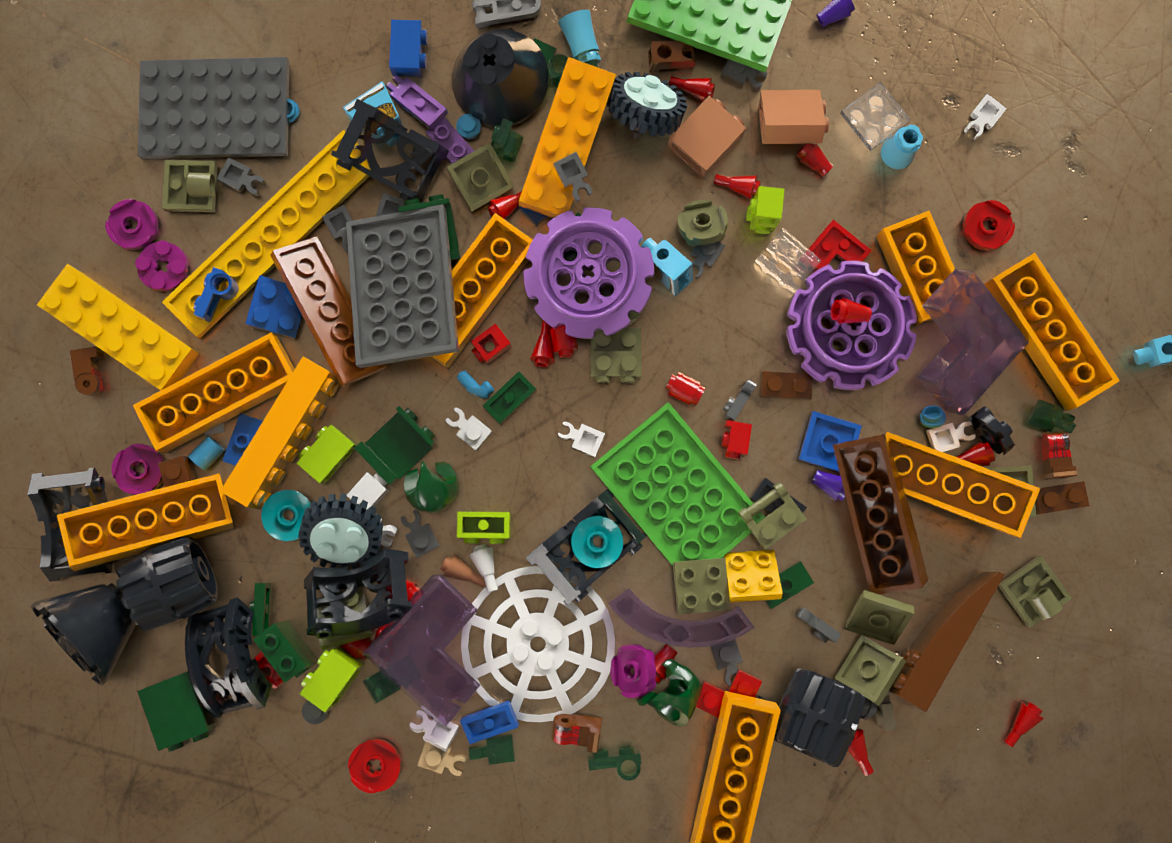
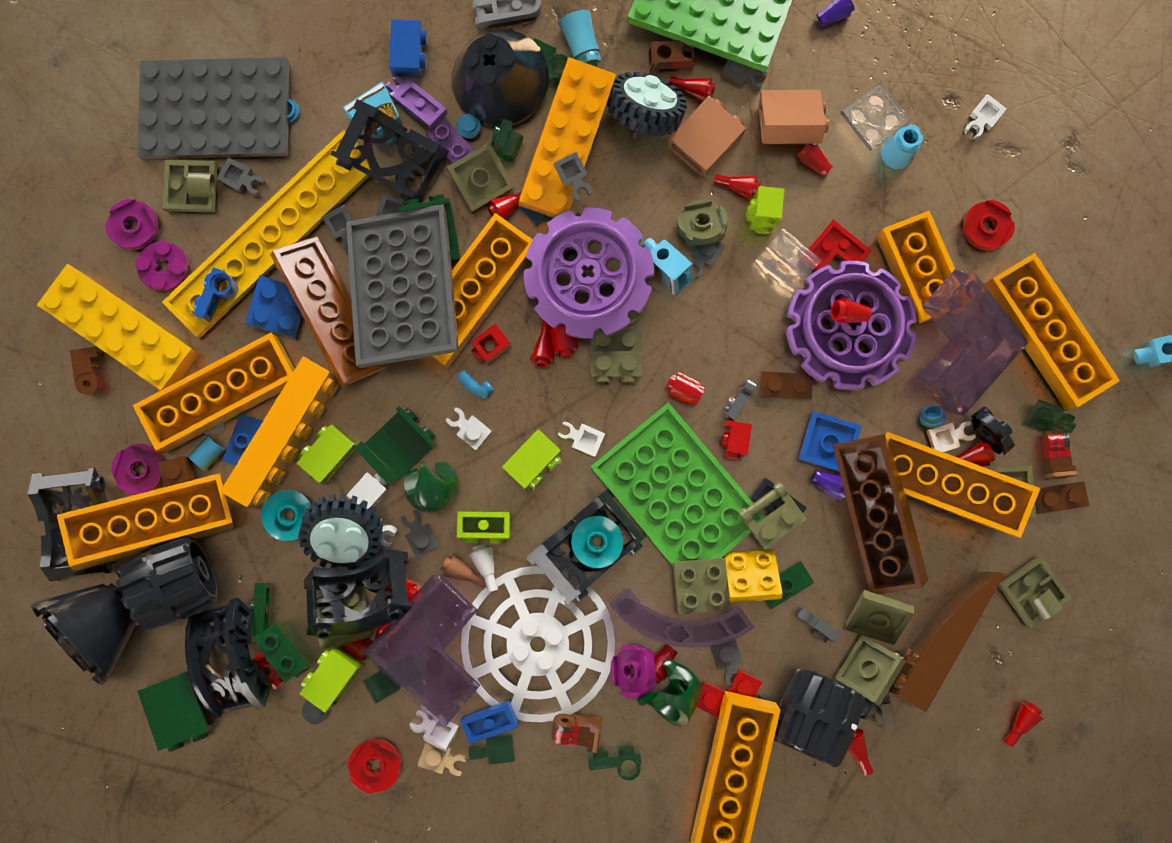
dark green plate [482,371,537,425] -> none
none -> lime brick [502,429,561,491]

